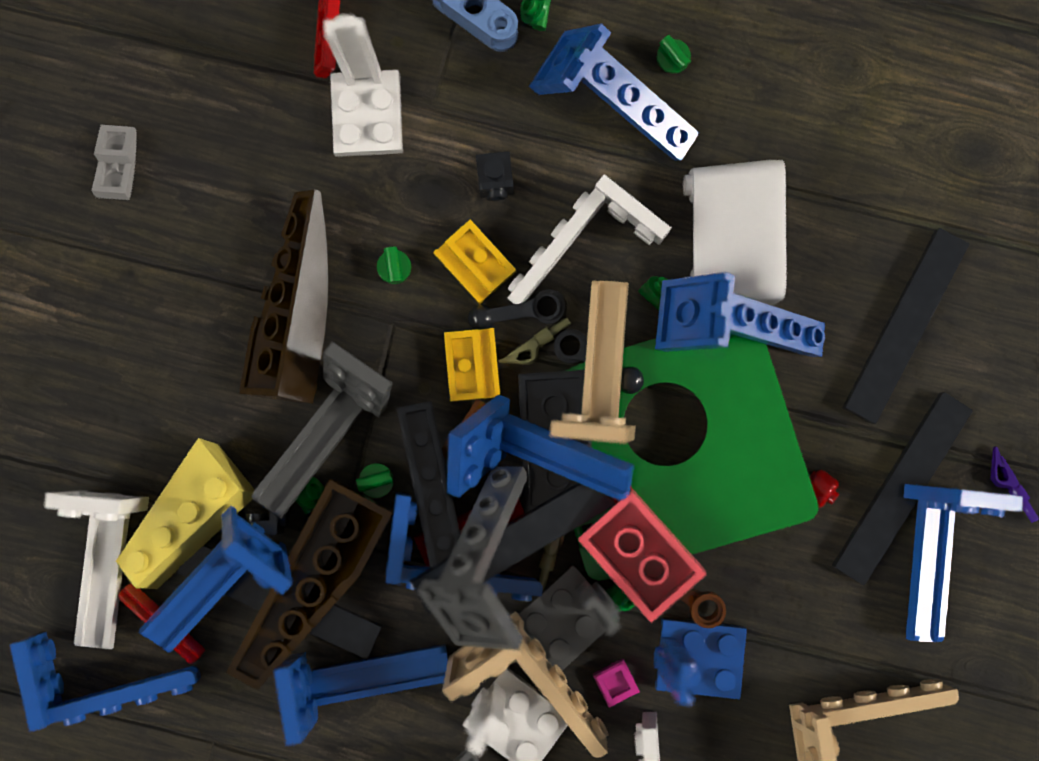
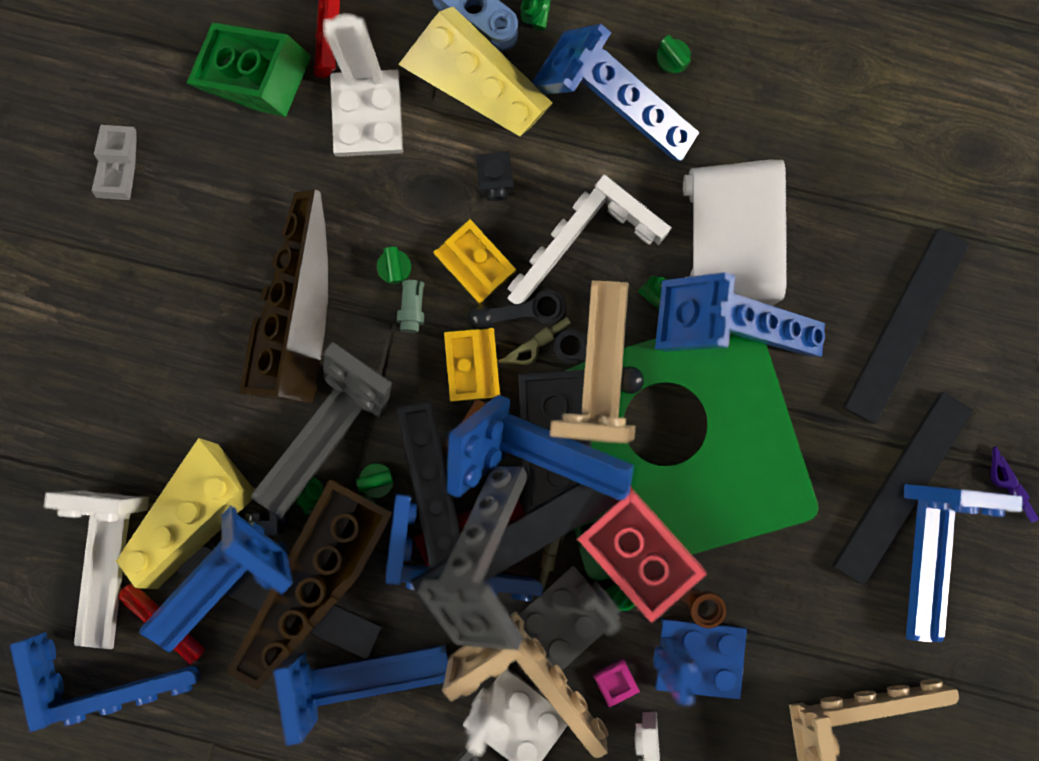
red piece [809,470,840,508] -> none
none -> green slope [186,22,311,117]
none -> sand green animal [396,280,424,333]
none -> light yellow wedge [398,6,552,136]

